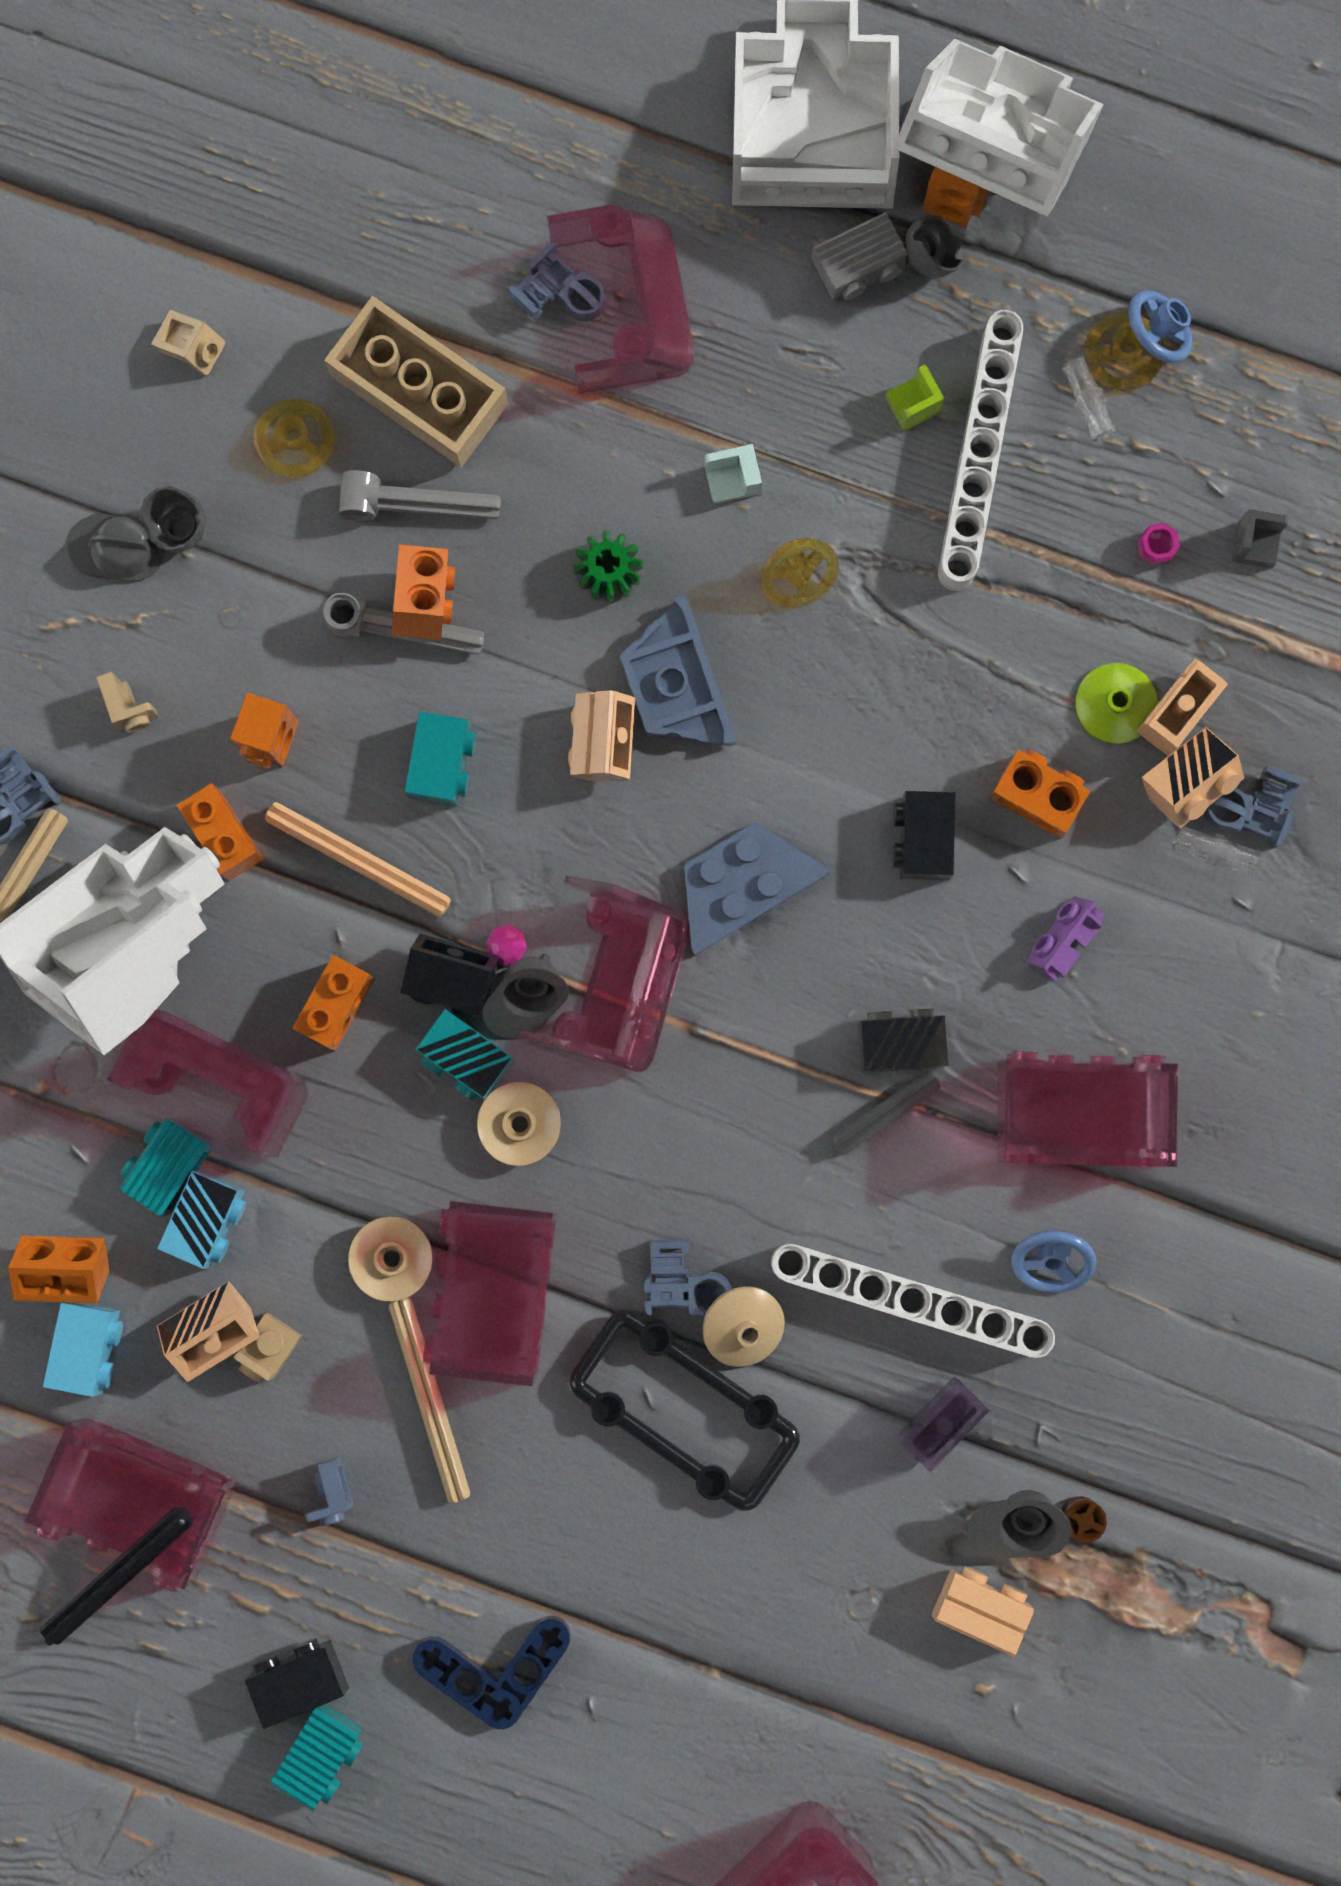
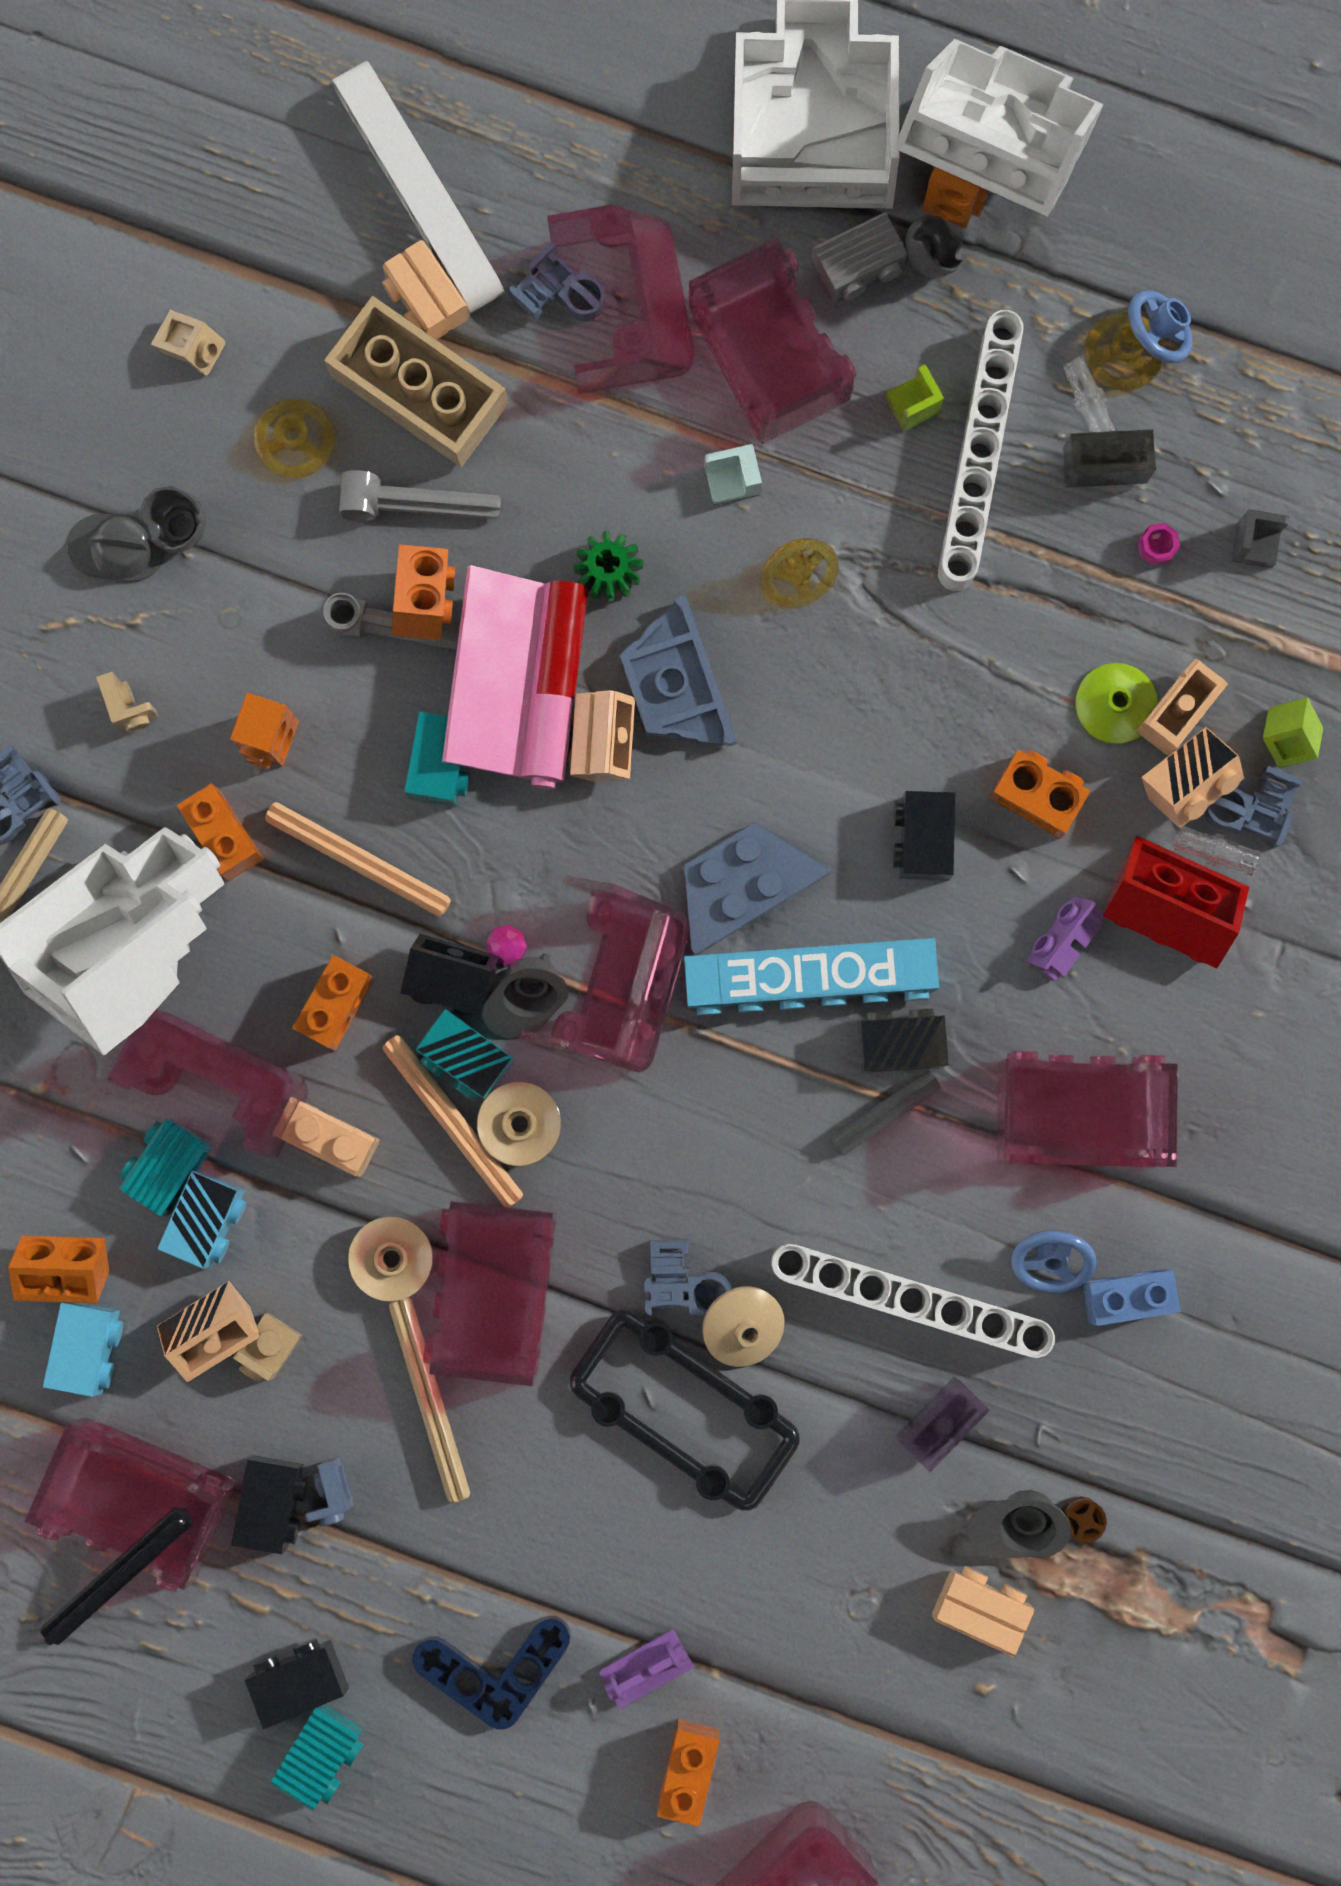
none -> black brick [231,1455,308,1554]
none -> light nougat brick [281,1101,380,1177]
none -> white beam [331,60,505,314]
none -> light nougat brick [382,240,470,340]
none -> light nougat axle [382,1035,523,1208]
none -> bright pink door [442,565,589,790]
none -> medium lavender hinge [599,1628,694,1709]
none -> orange brick [657,1719,720,1827]
none -> medium azure brick [684,938,939,1016]
none -> clear pink windscreen [689,237,856,445]
none -> clear smoke brick [1063,429,1156,488]
none -> medium blue brick [1082,1268,1181,1326]
none -> red slope [1103,835,1250,969]
none -> lime panel [1263,697,1323,768]

